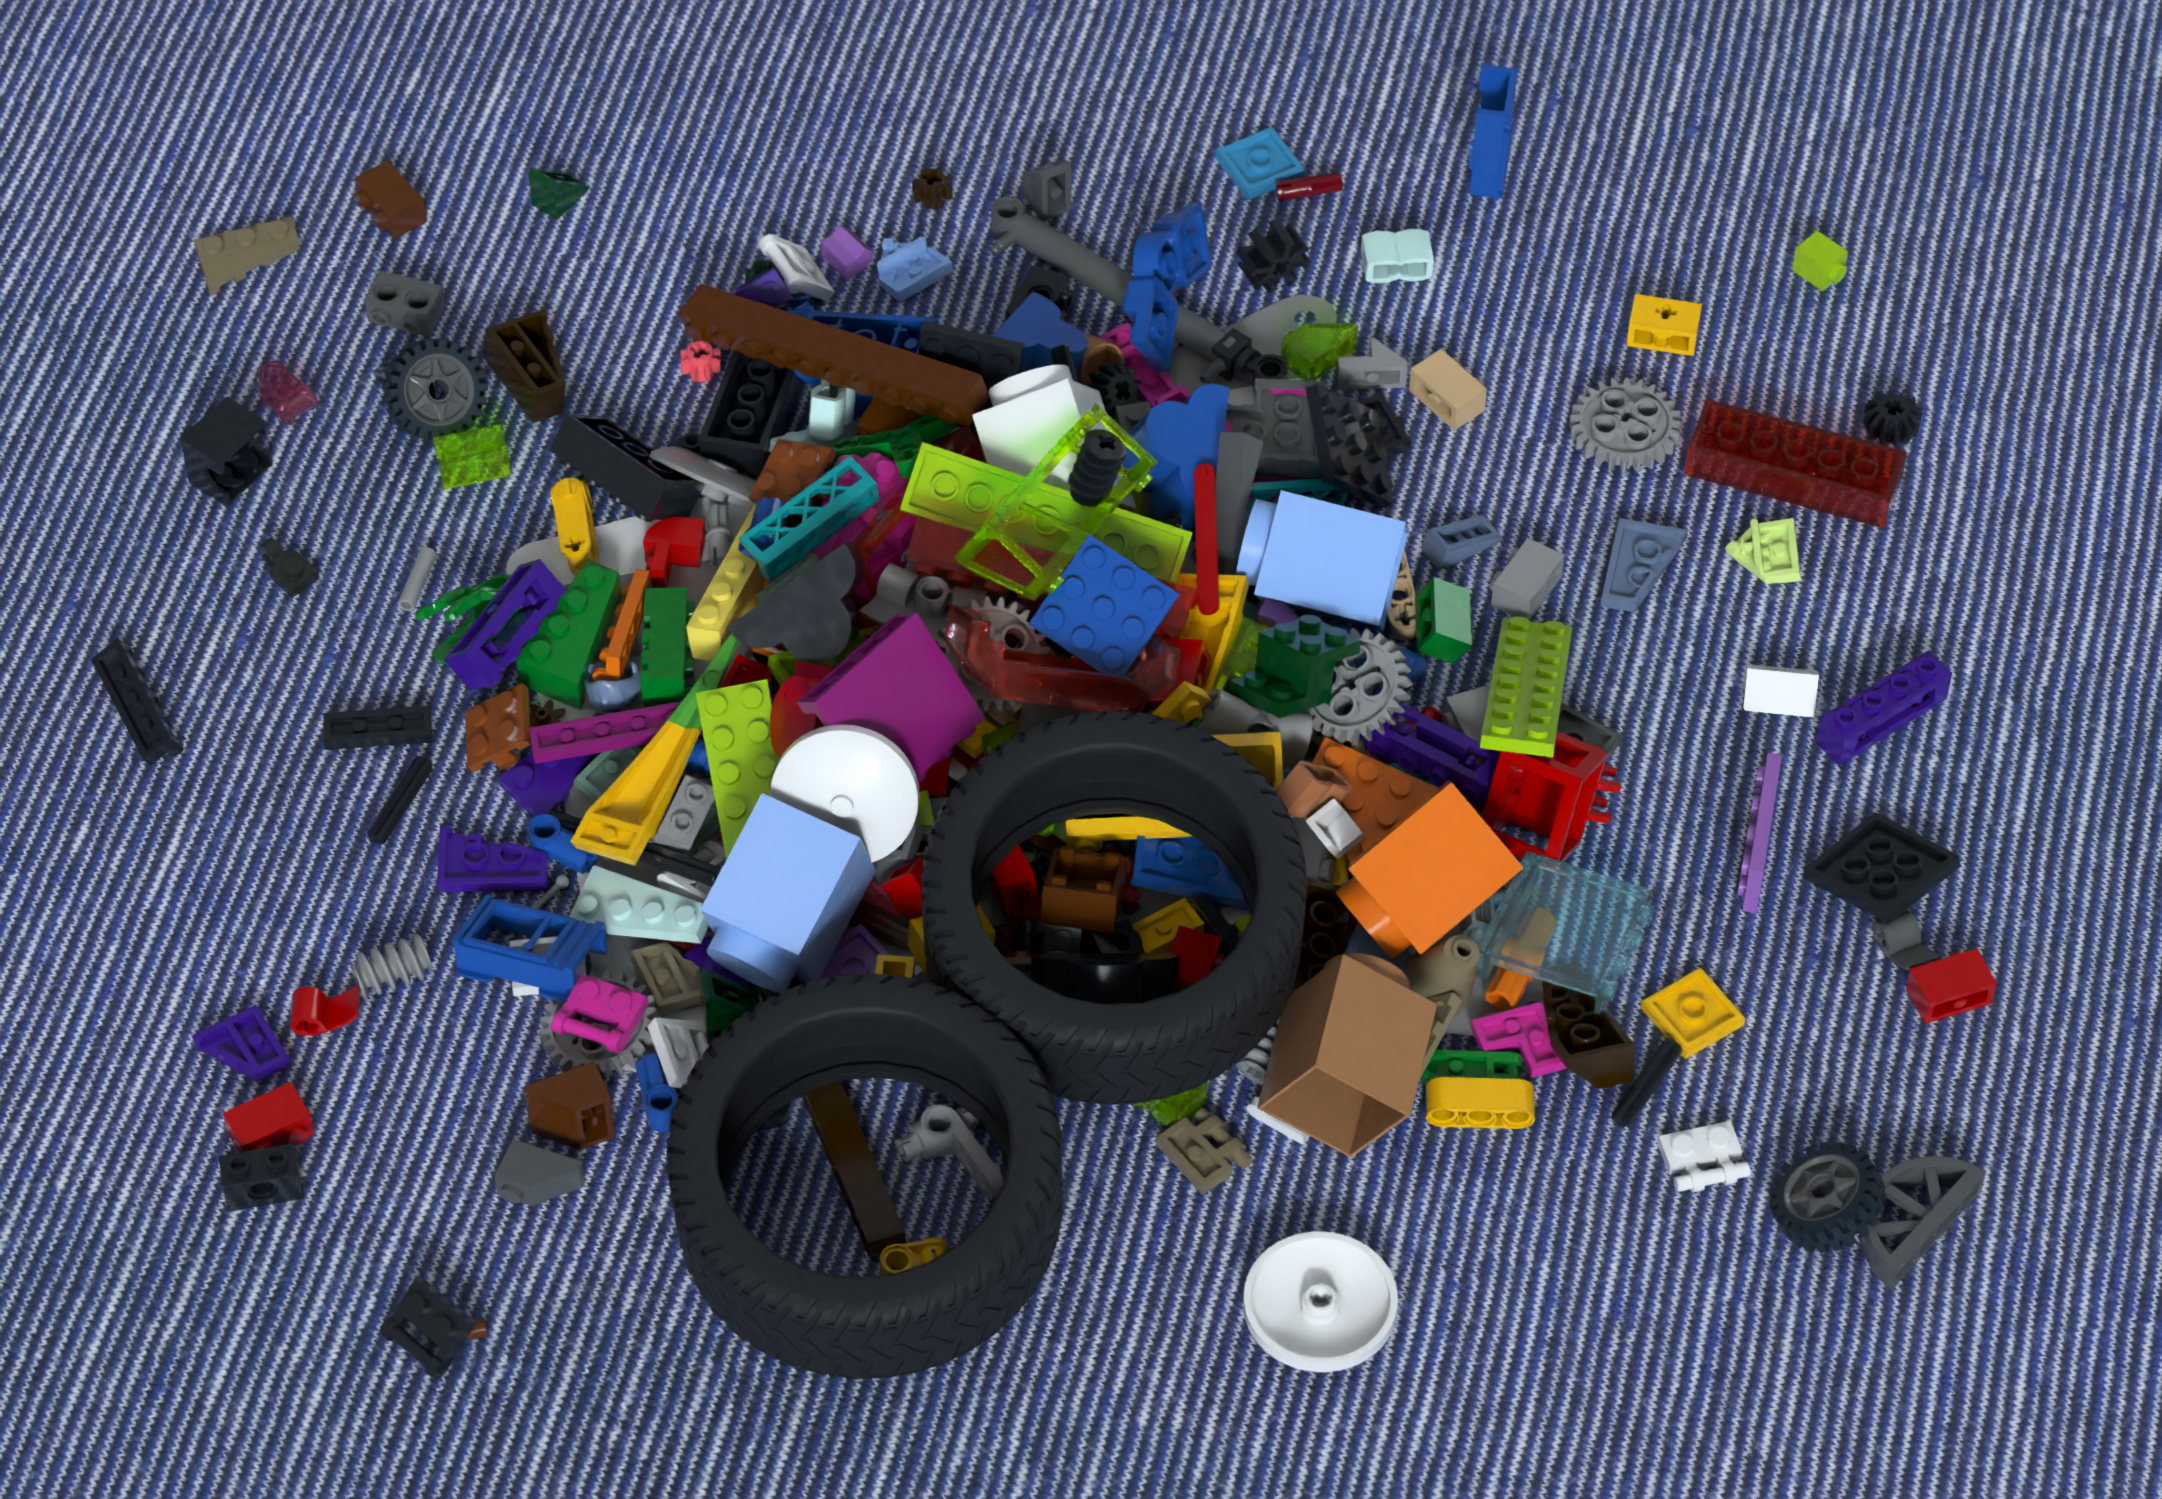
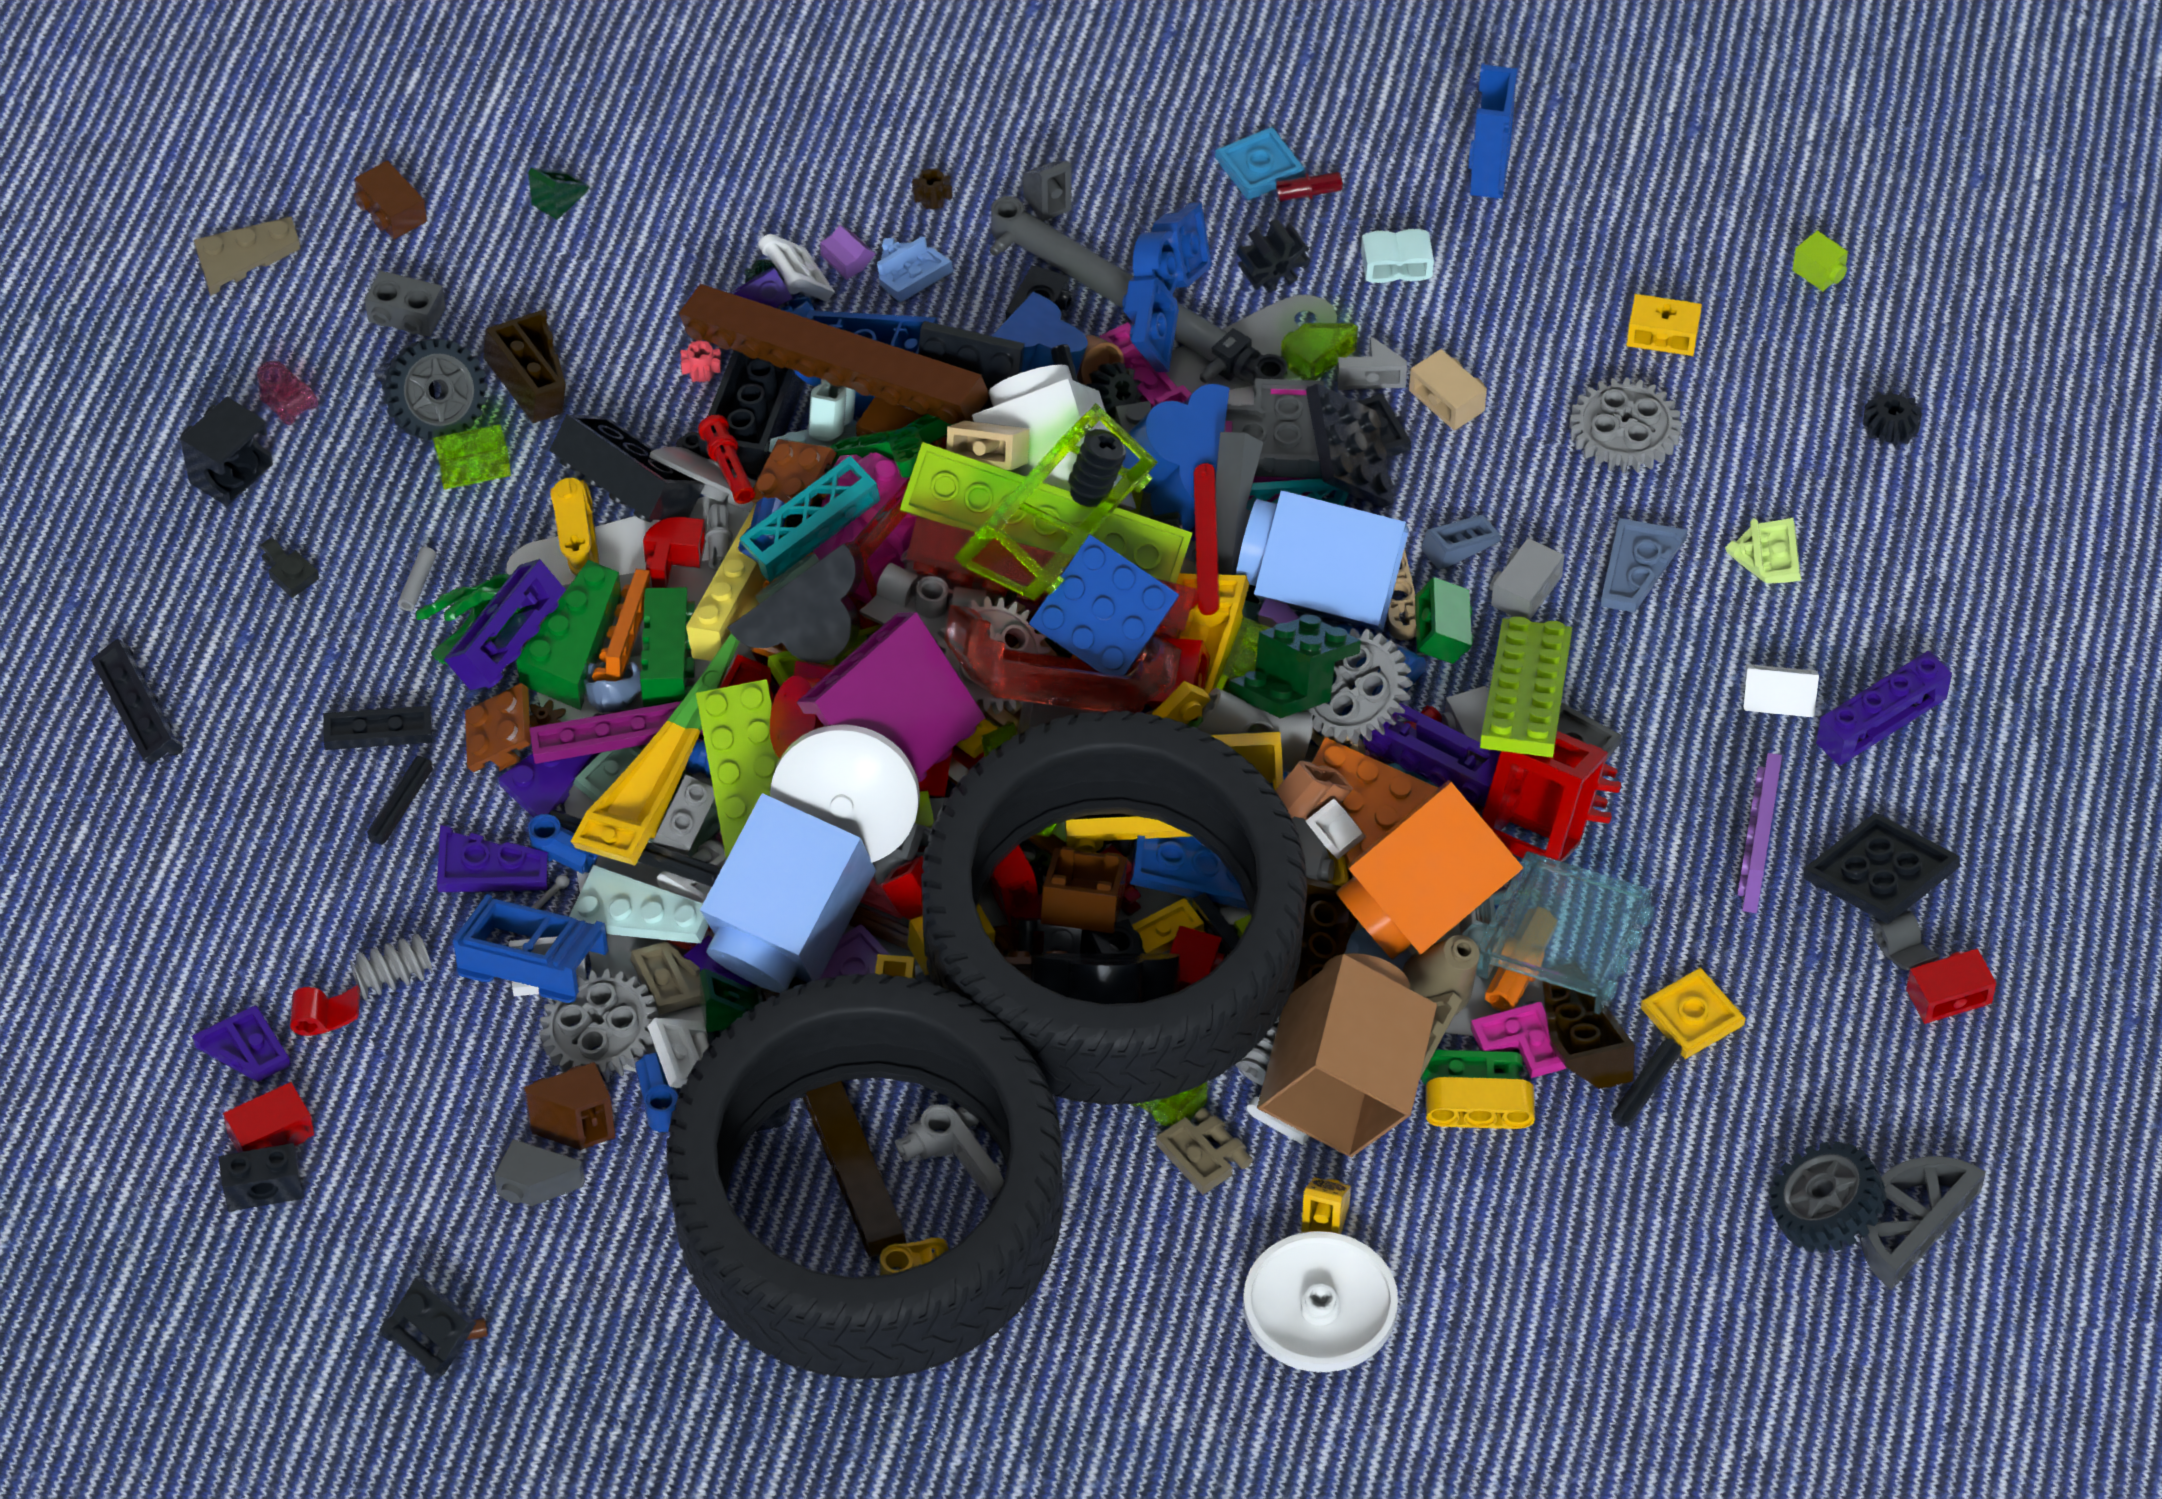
dark pink plate [551,974,649,1054] -> none
white plate [1658,1121,1751,1192] -> none
clear red brick [1684,398,1907,529] -> none
none -> red pin [698,415,755,504]
none -> tan brick [946,421,1030,470]
none -> yellow slope [1301,1177,1351,1234]

